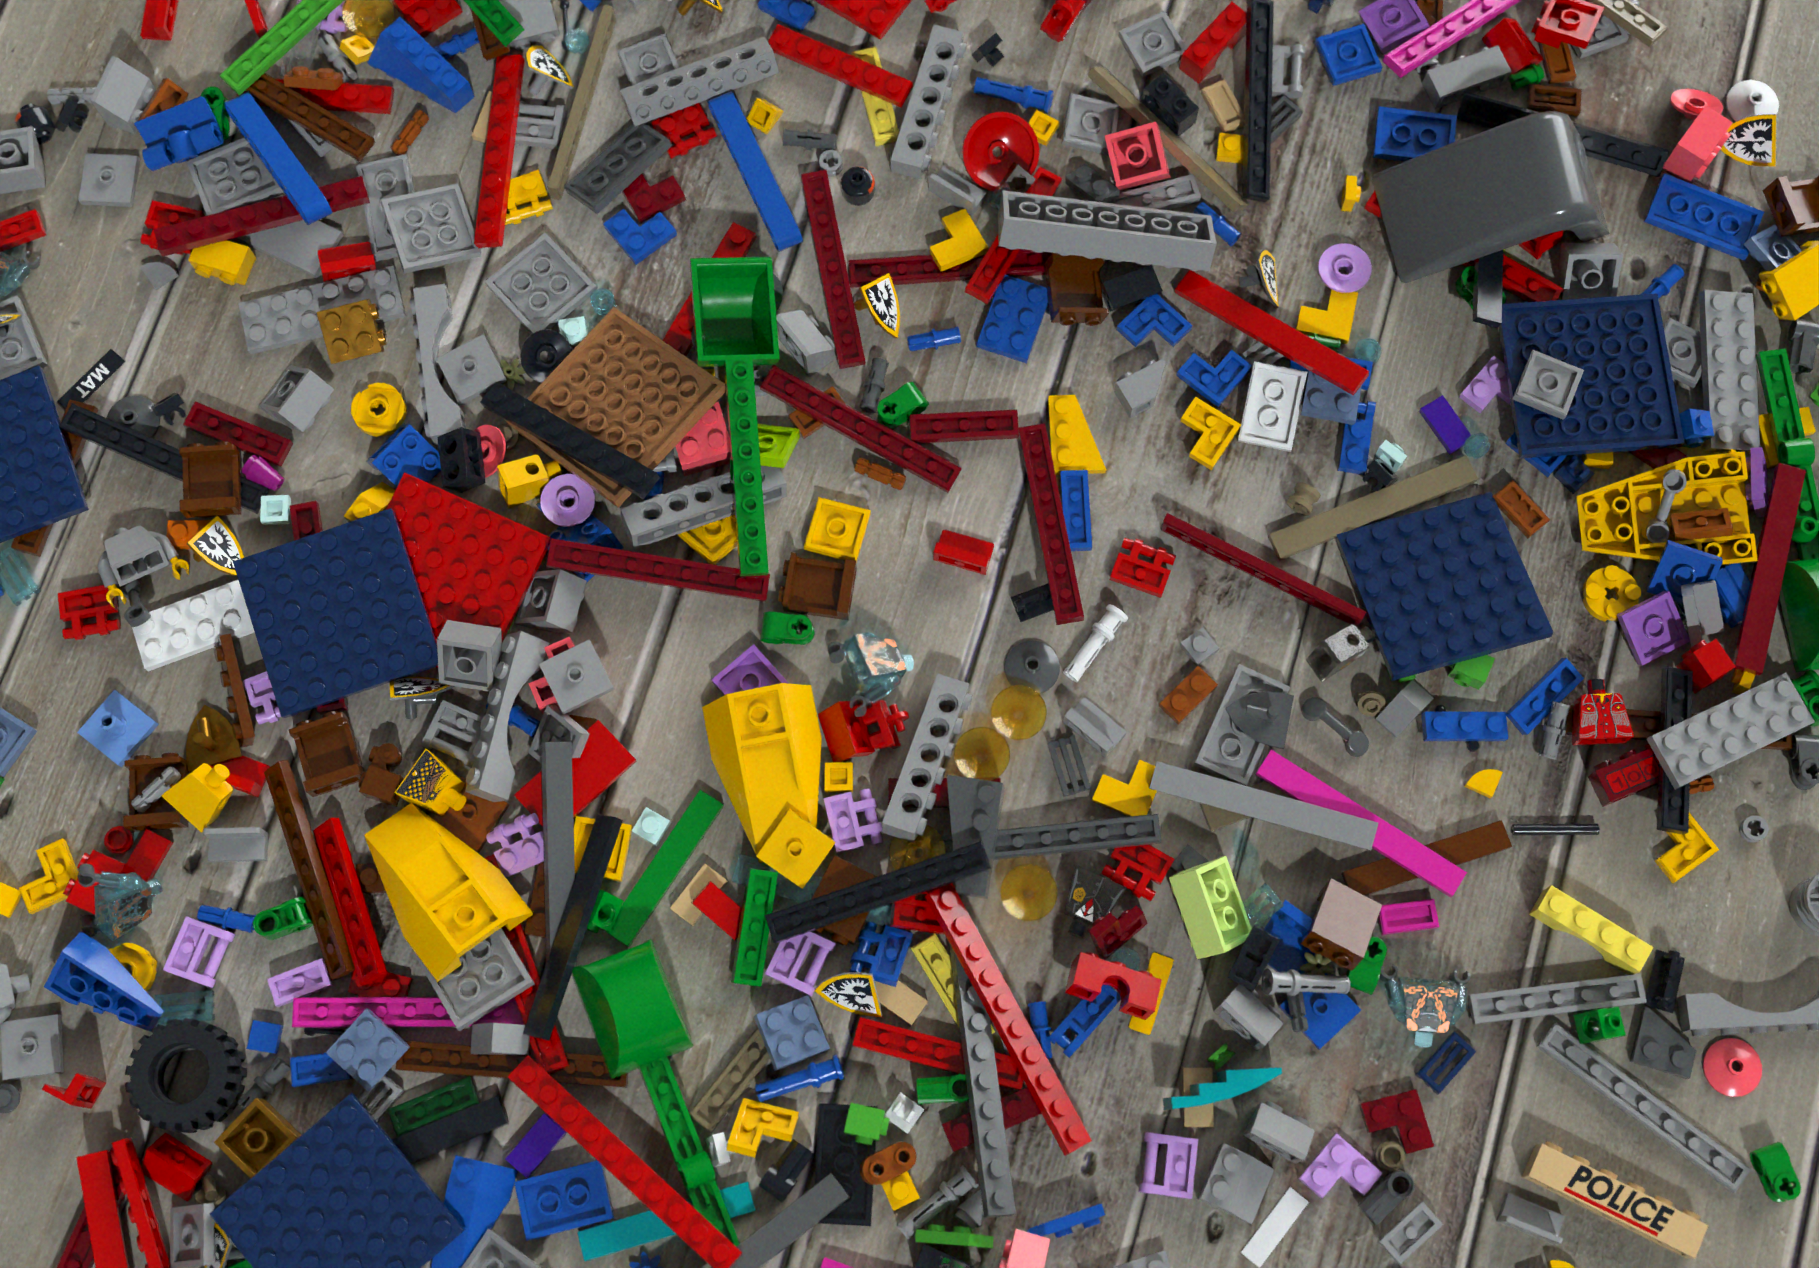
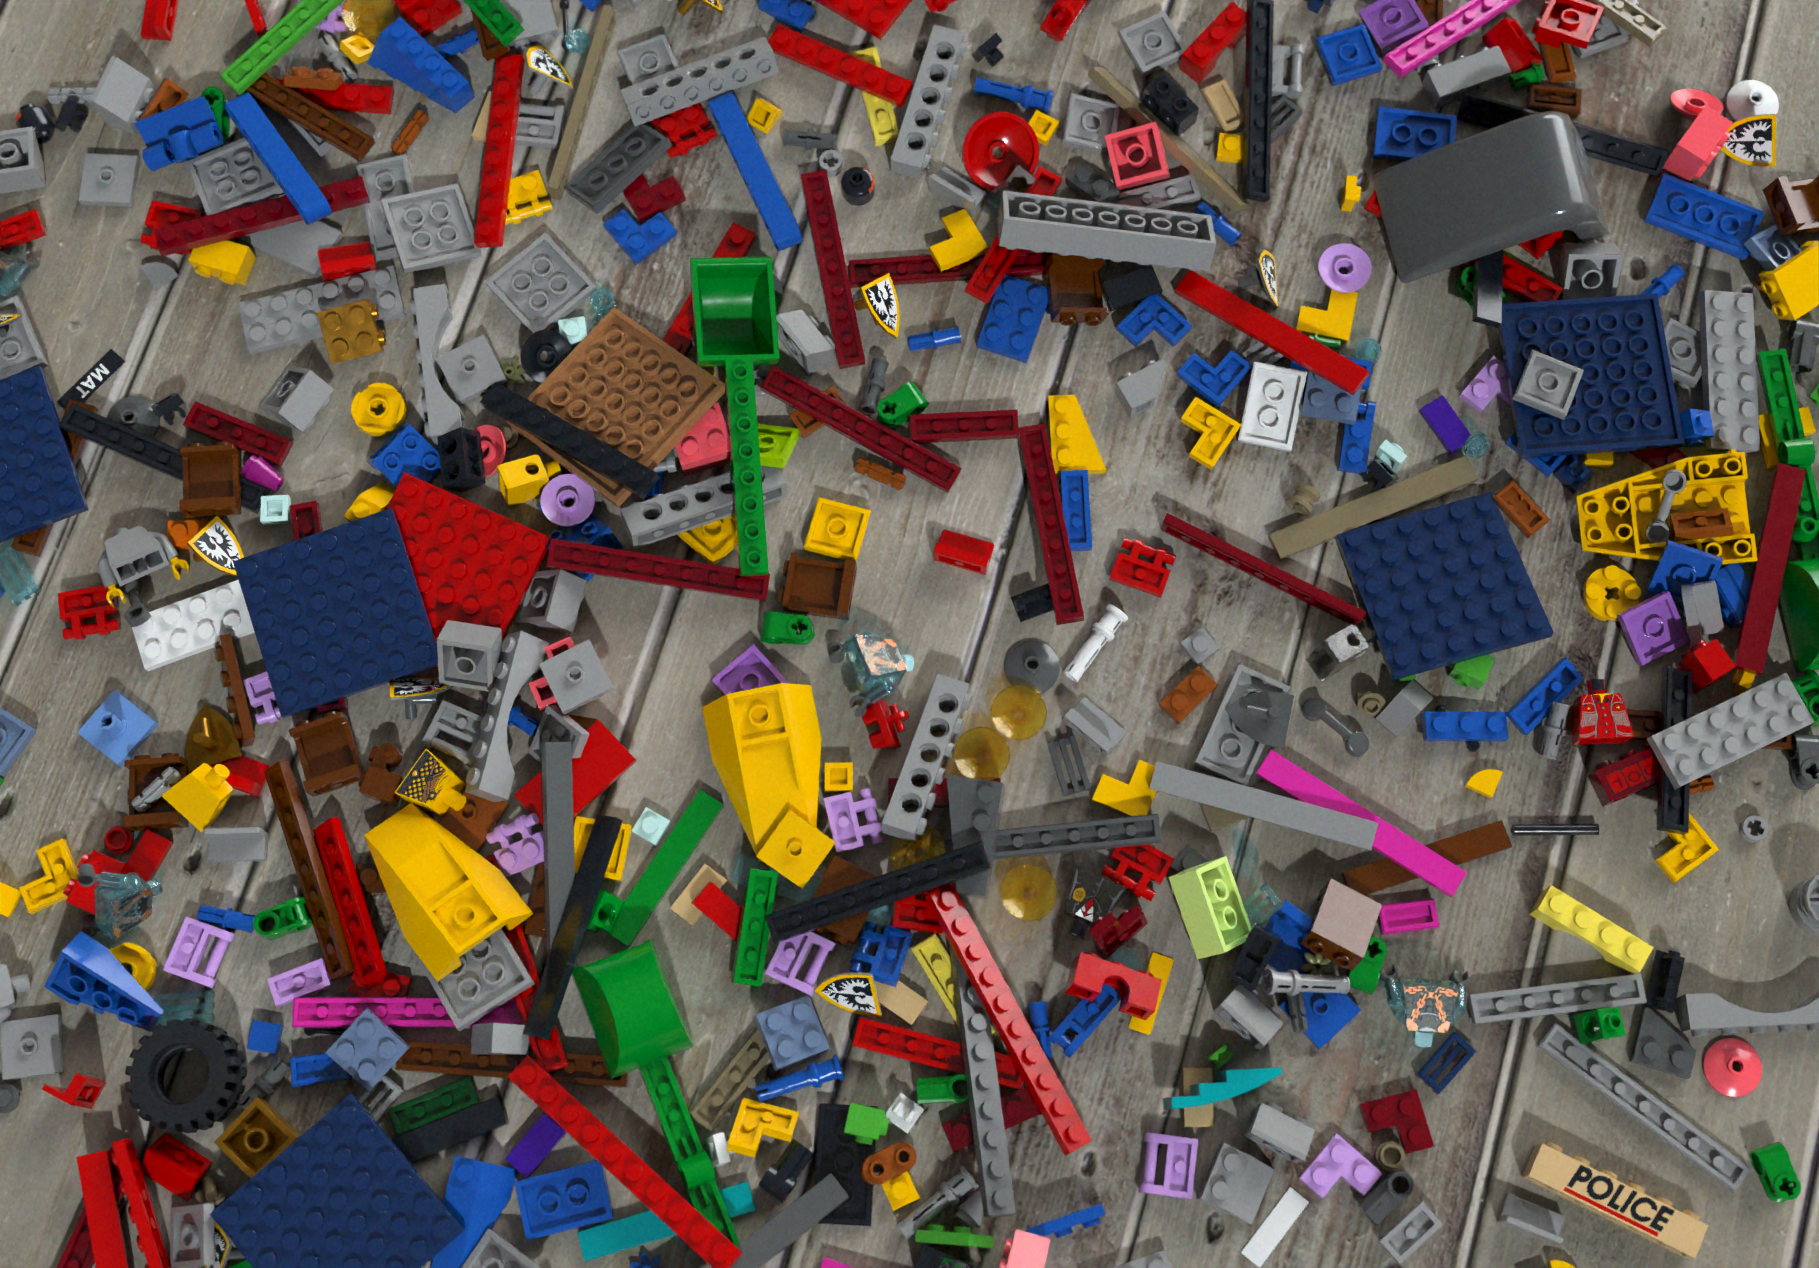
red panel [818,701,875,763] -> none
medium lavender plate [1746,447,1768,517] -> none

